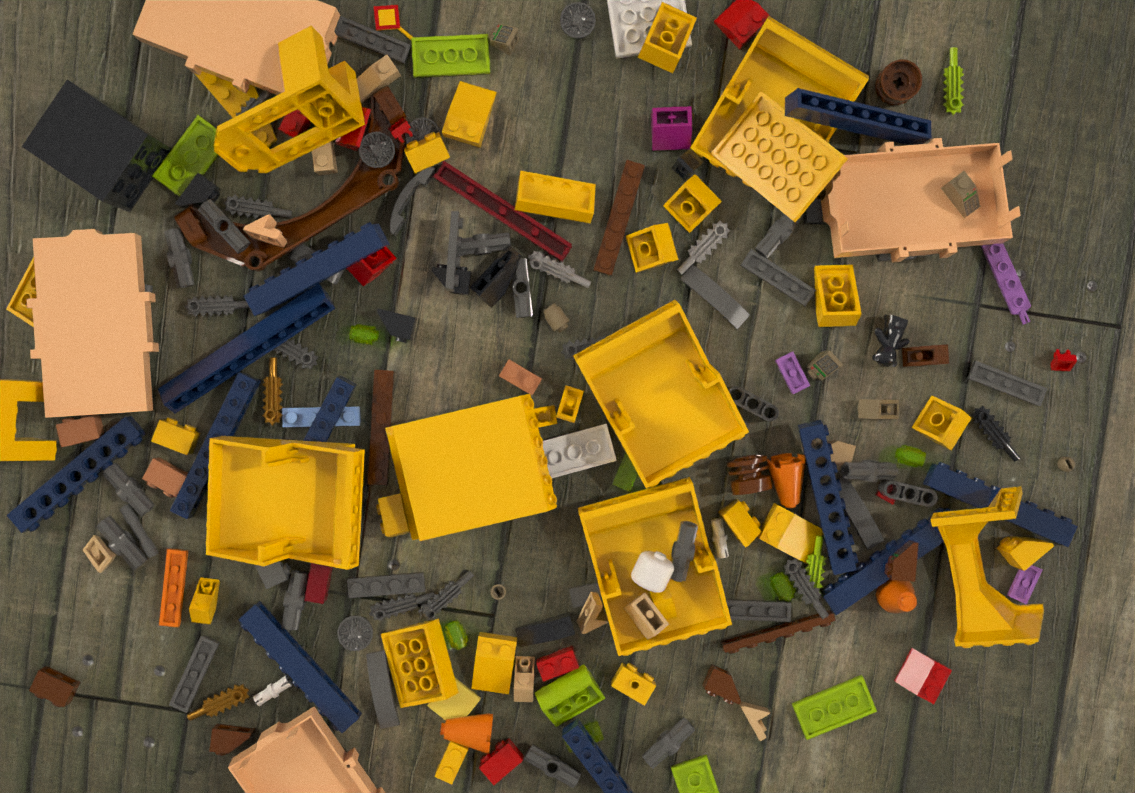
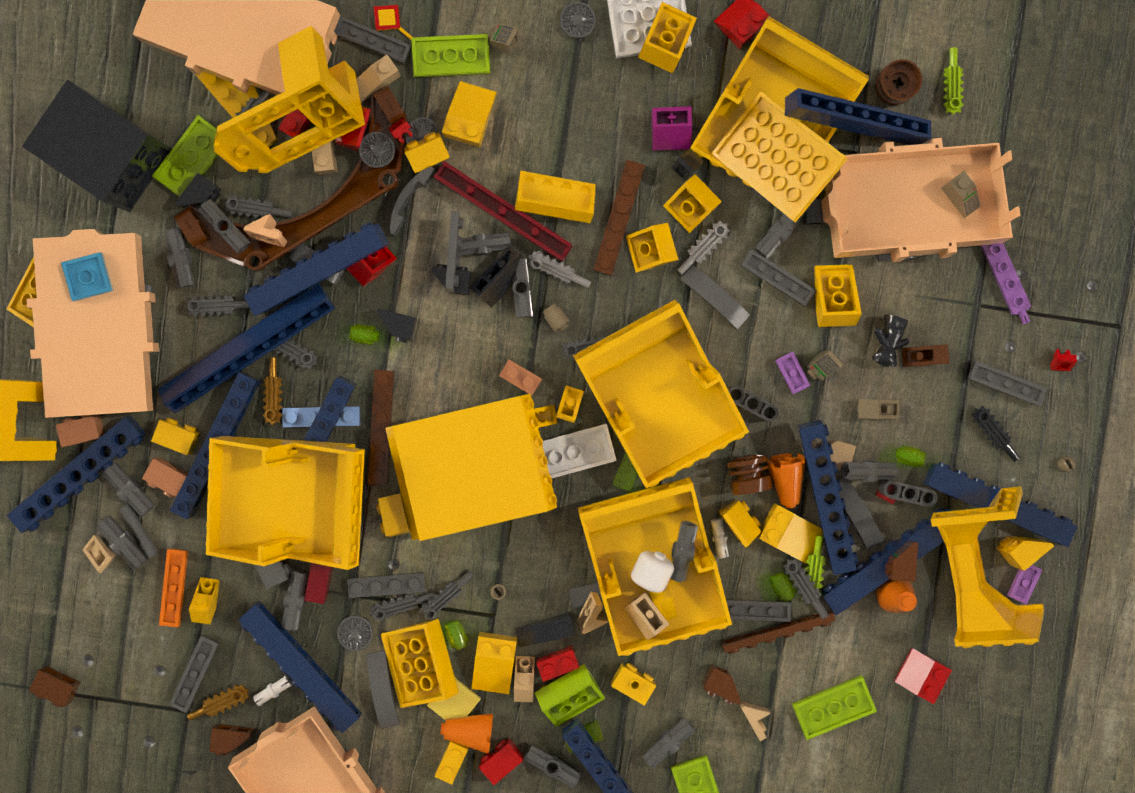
yellow slope [912,396,971,450] -> none
none -> dark azure tile [61,252,113,302]

